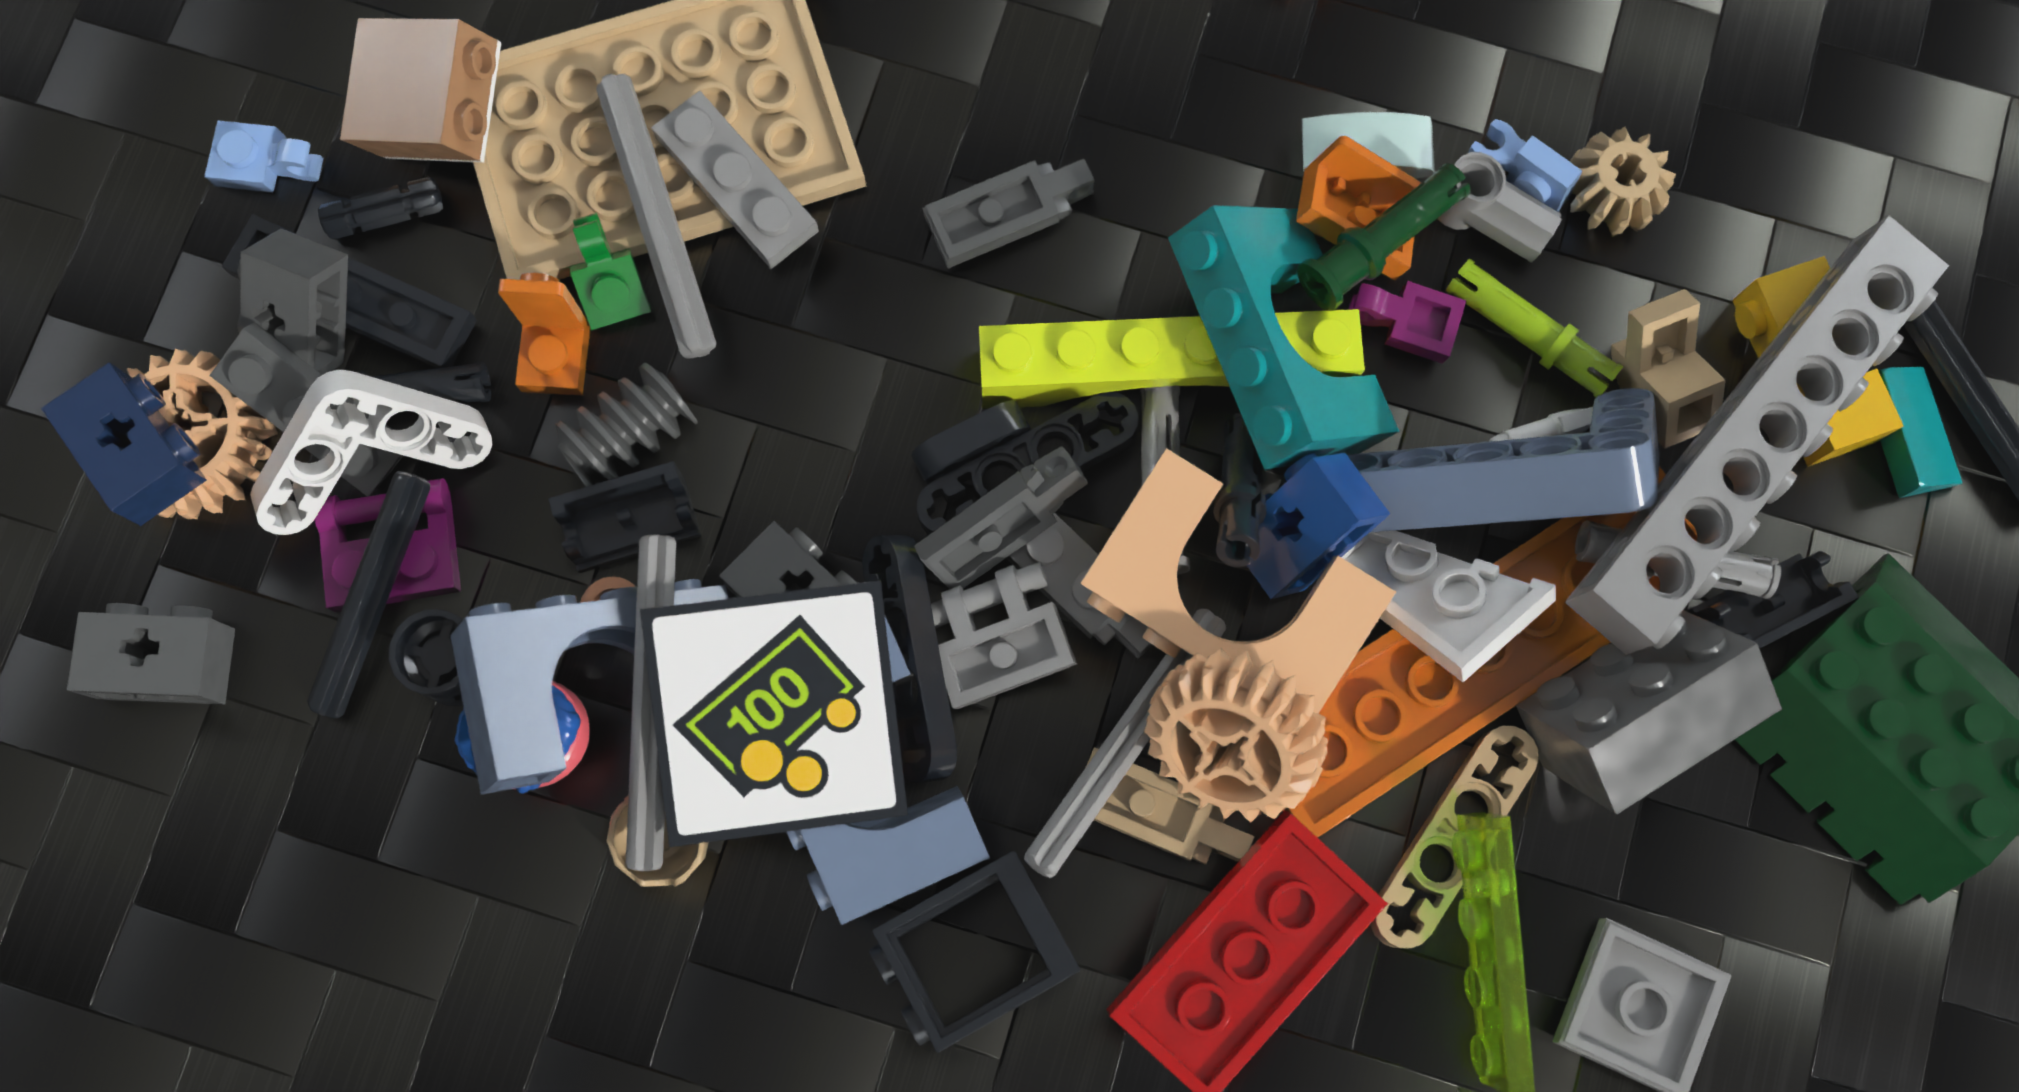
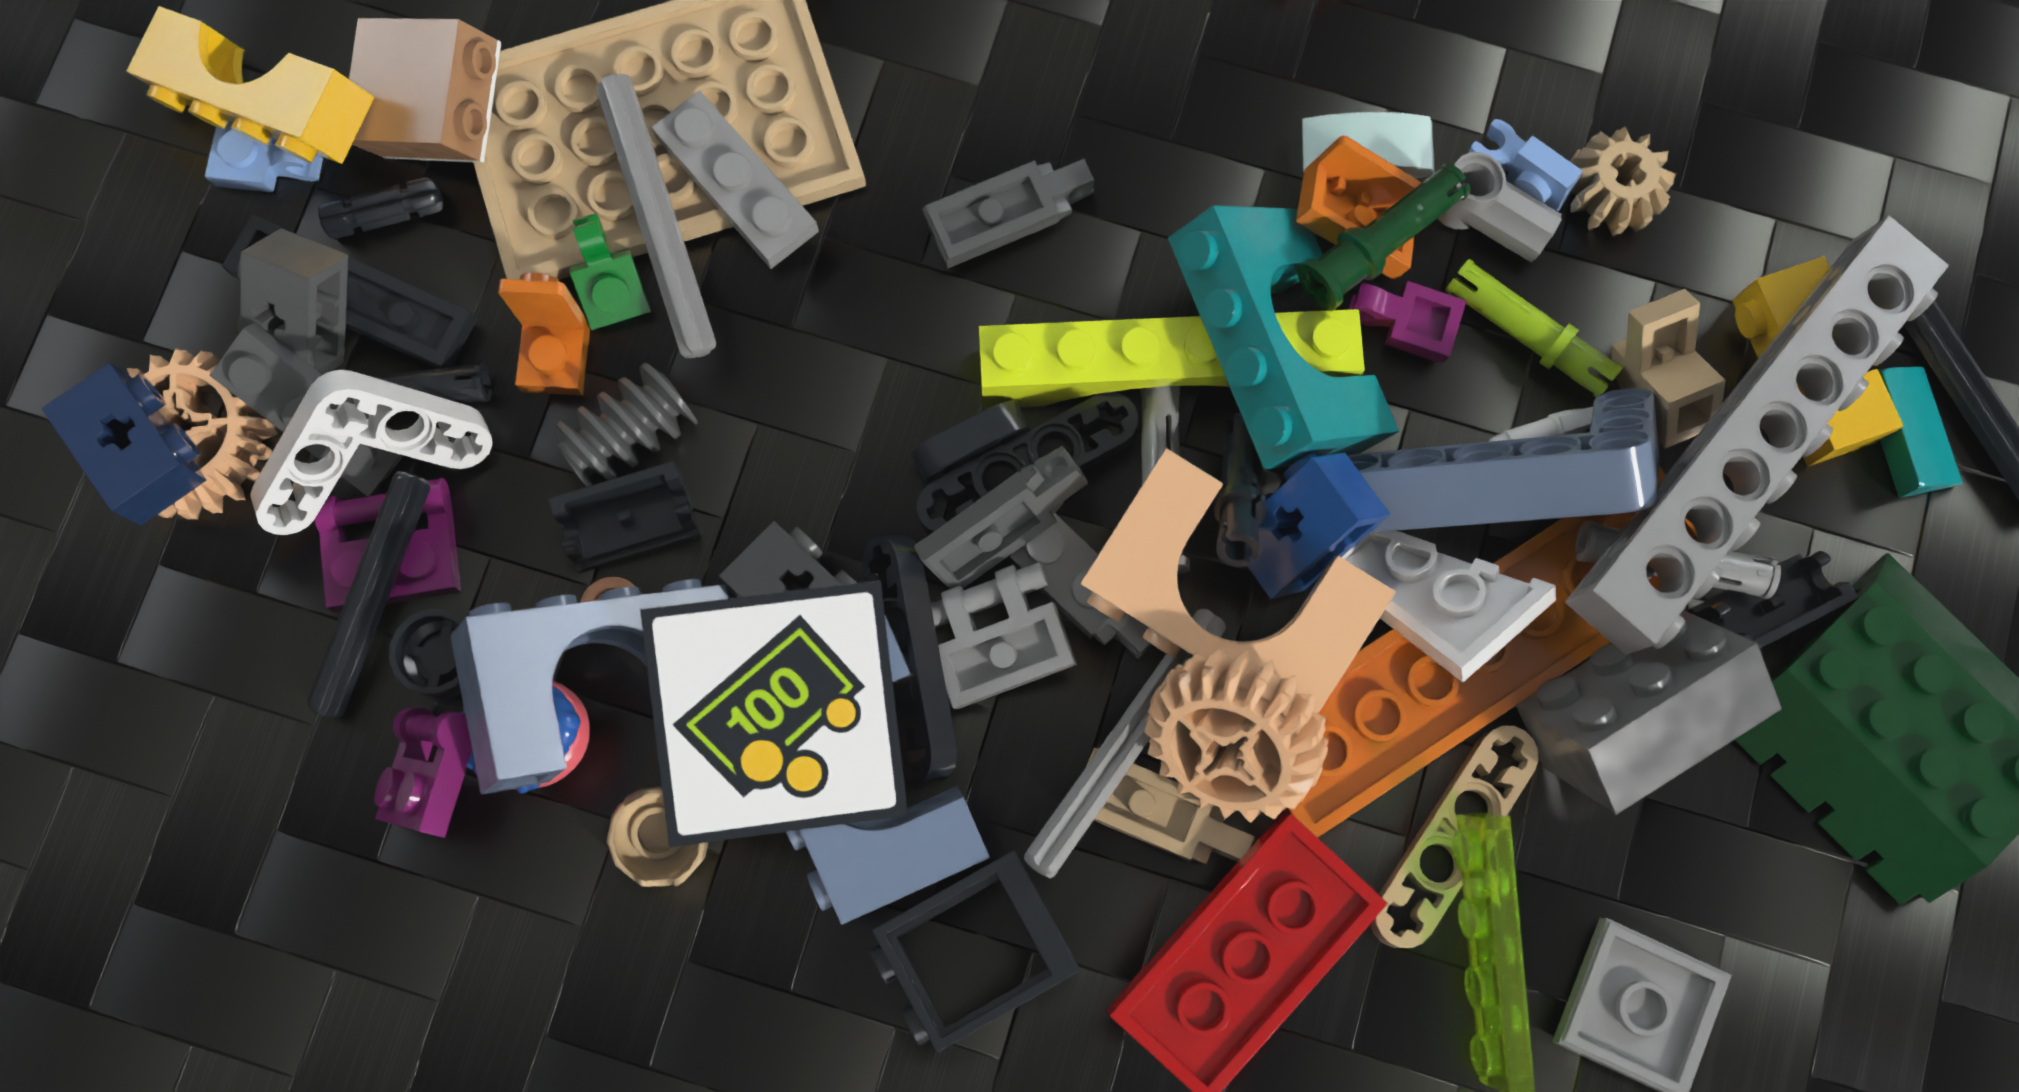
dark grey brick [67,603,235,704] -> none
light grey axle [626,535,676,871] -> none
none -> yellow arch [126,6,375,164]
none -> magenta plate [374,707,472,838]

